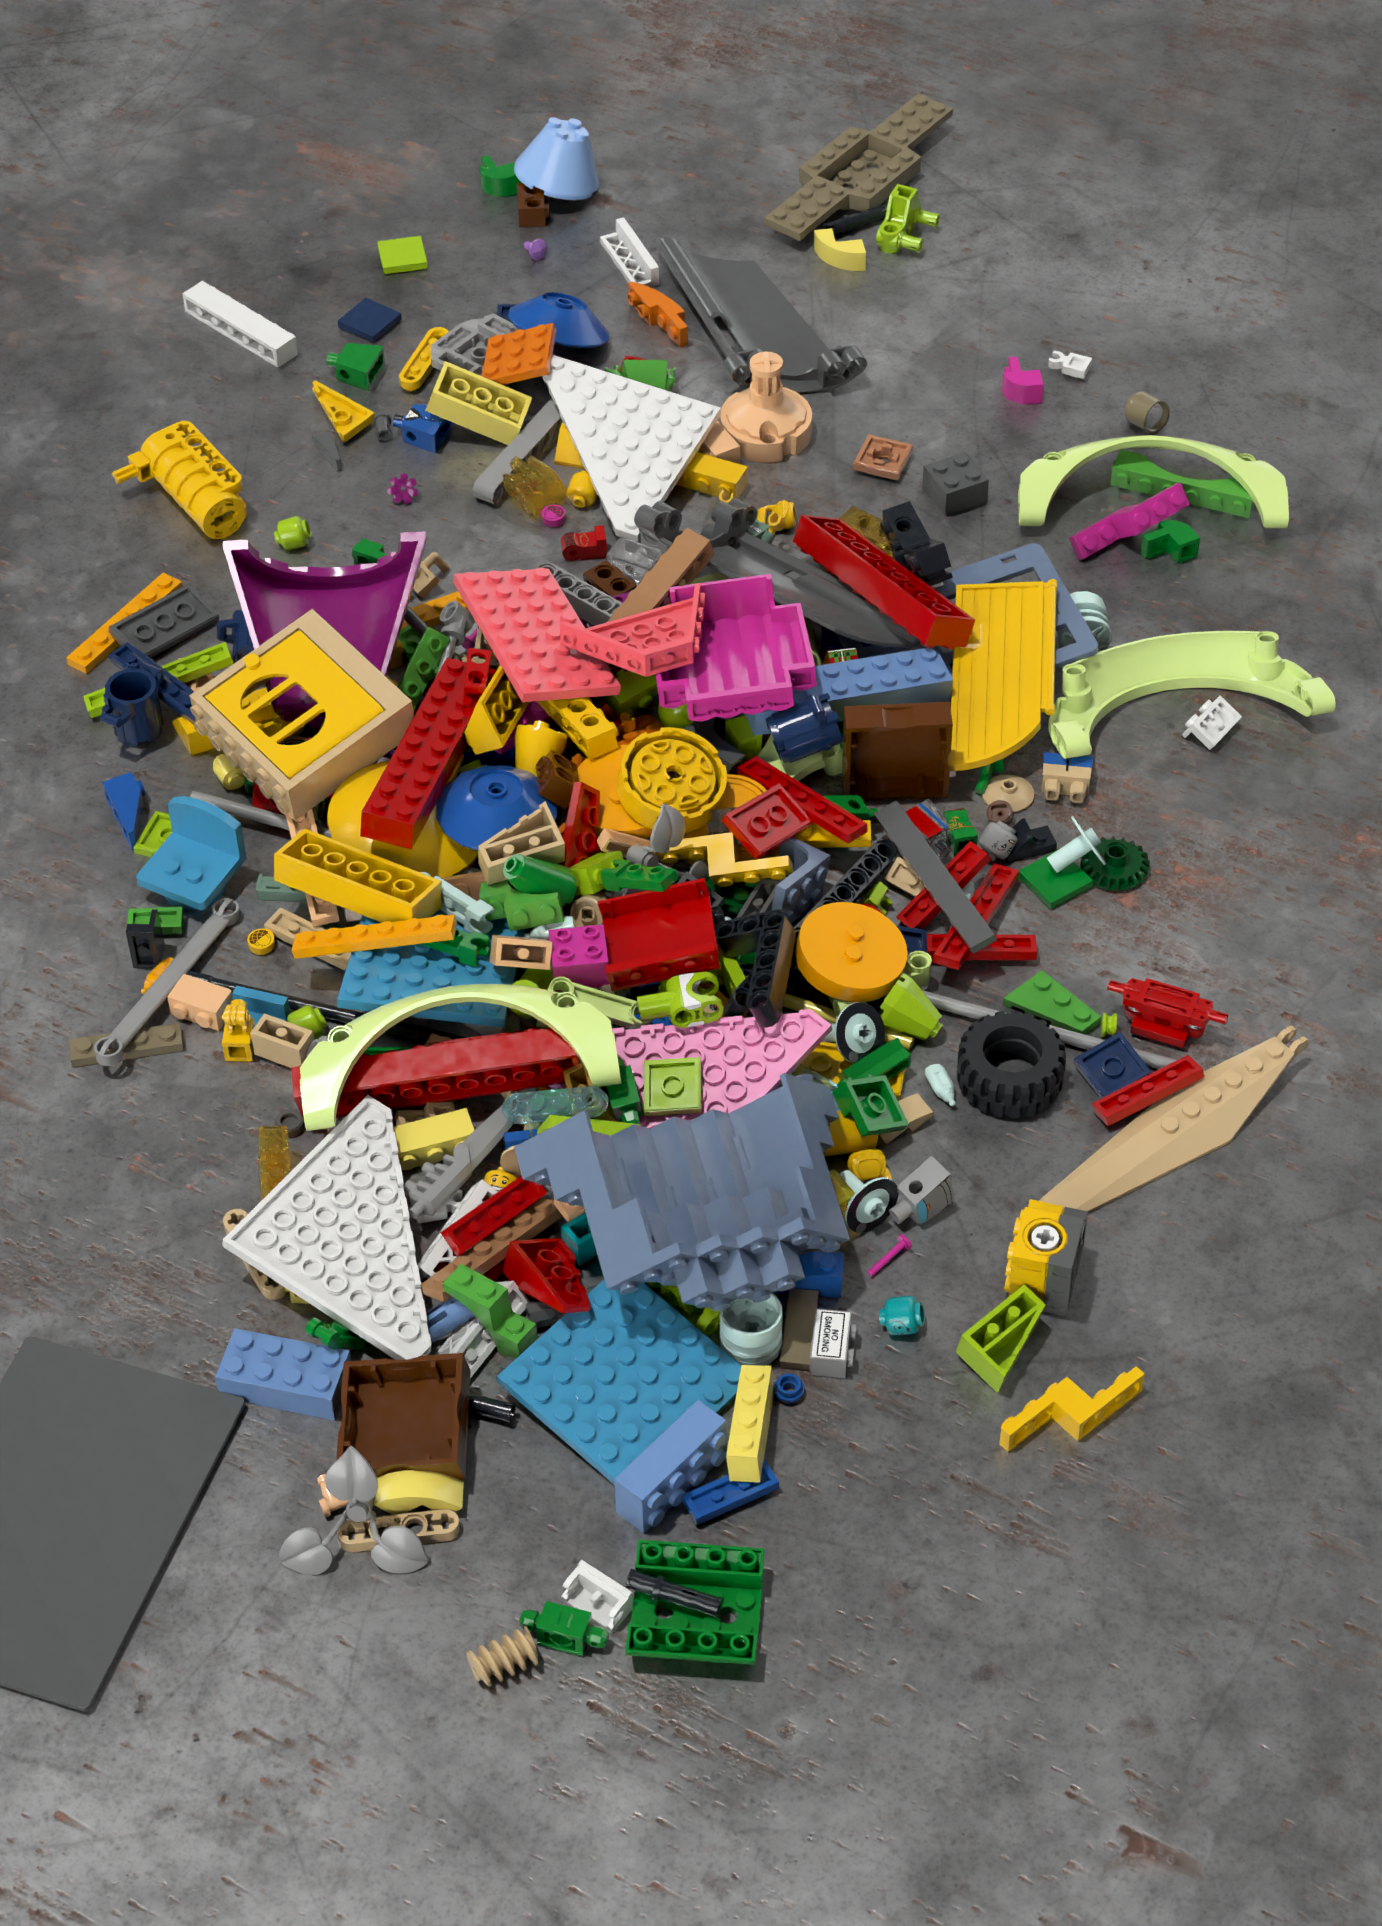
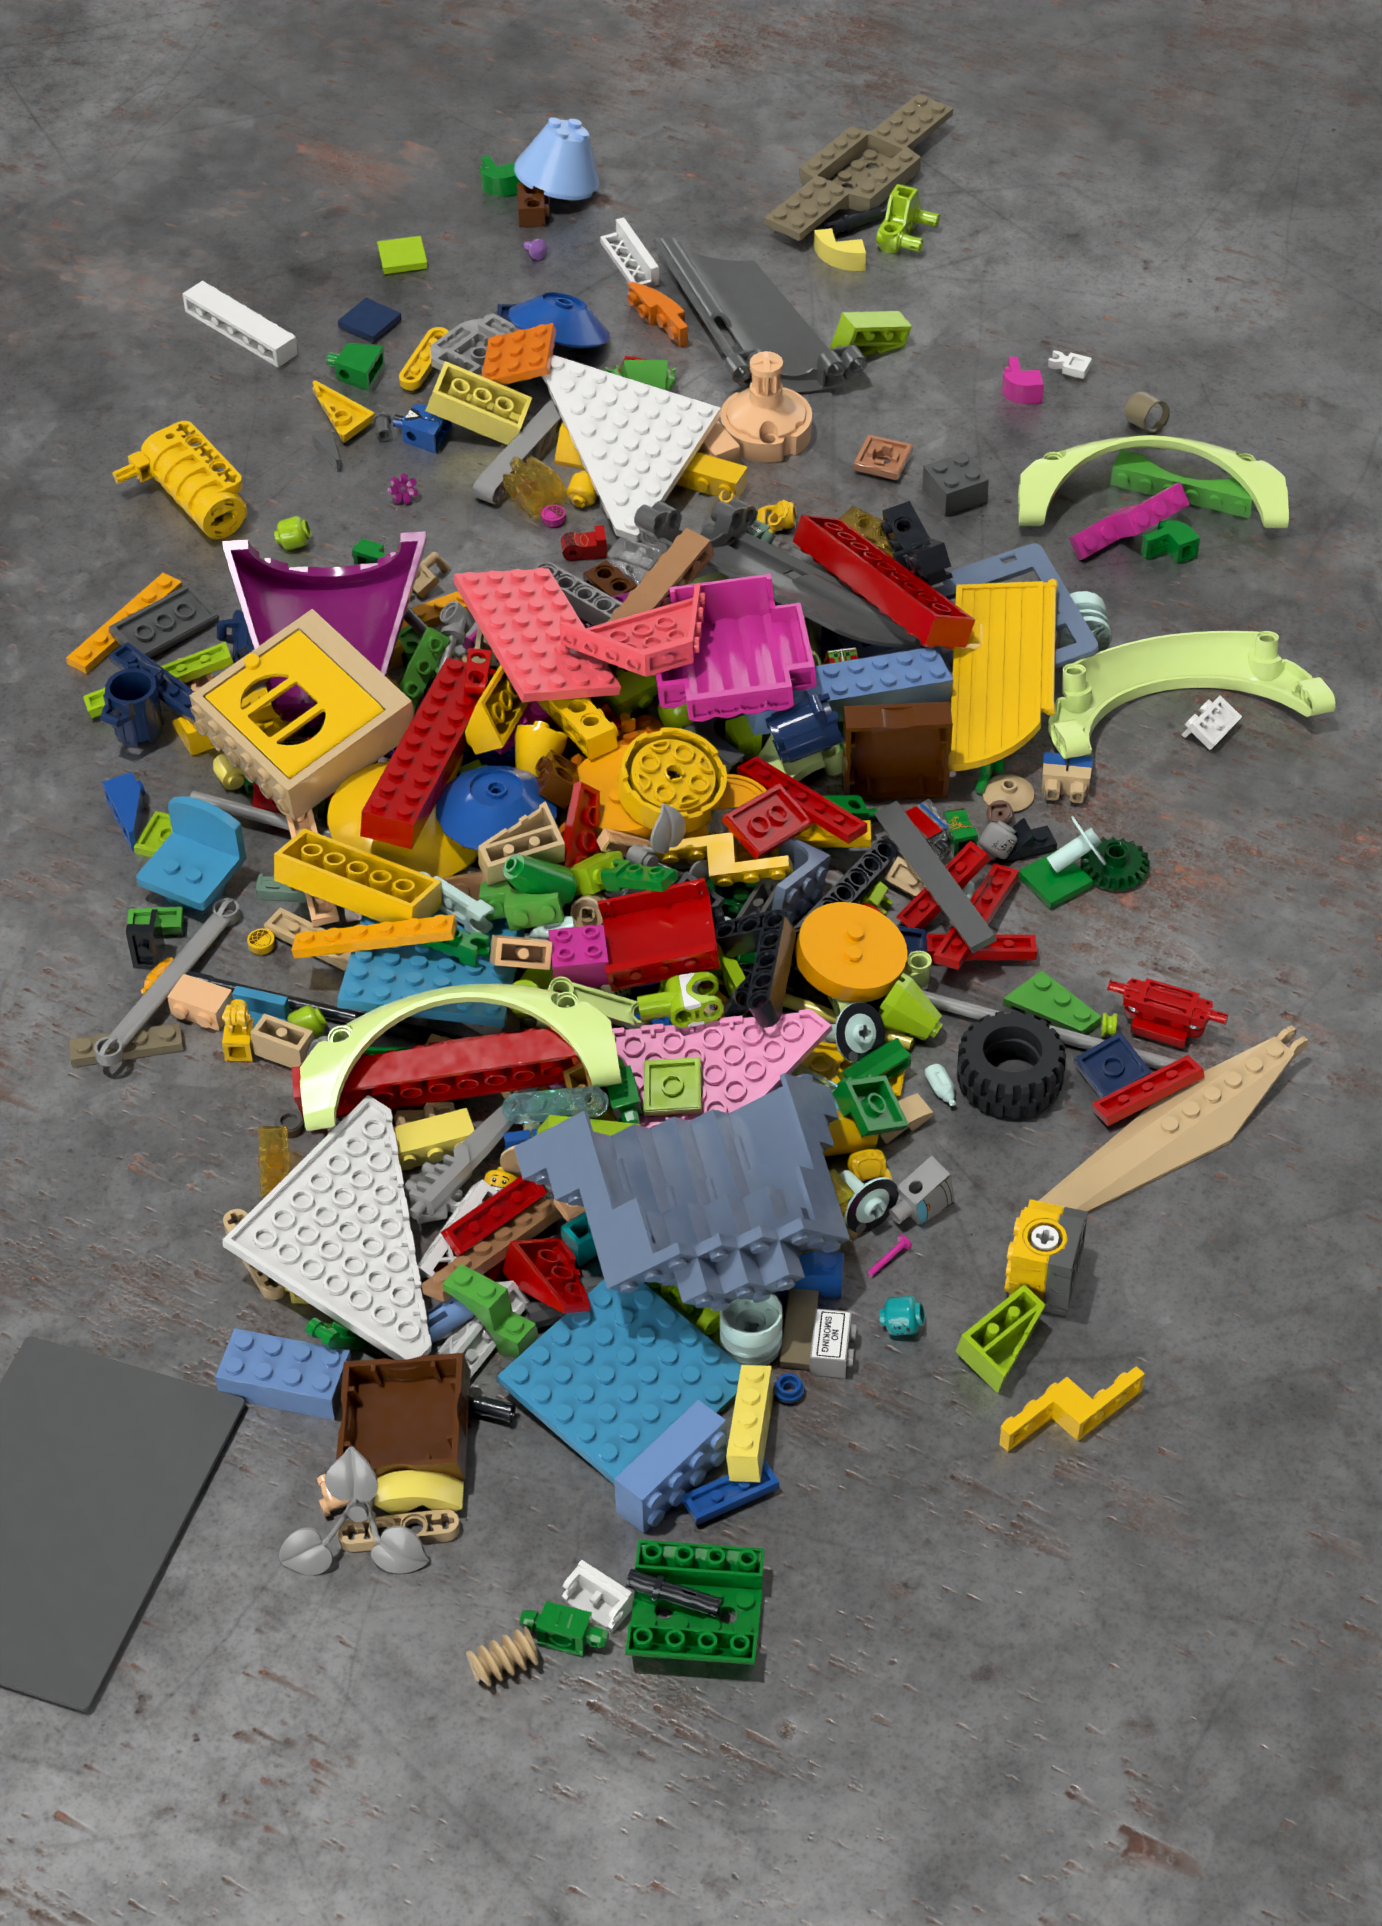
none -> lime wedge [829,311,912,359]

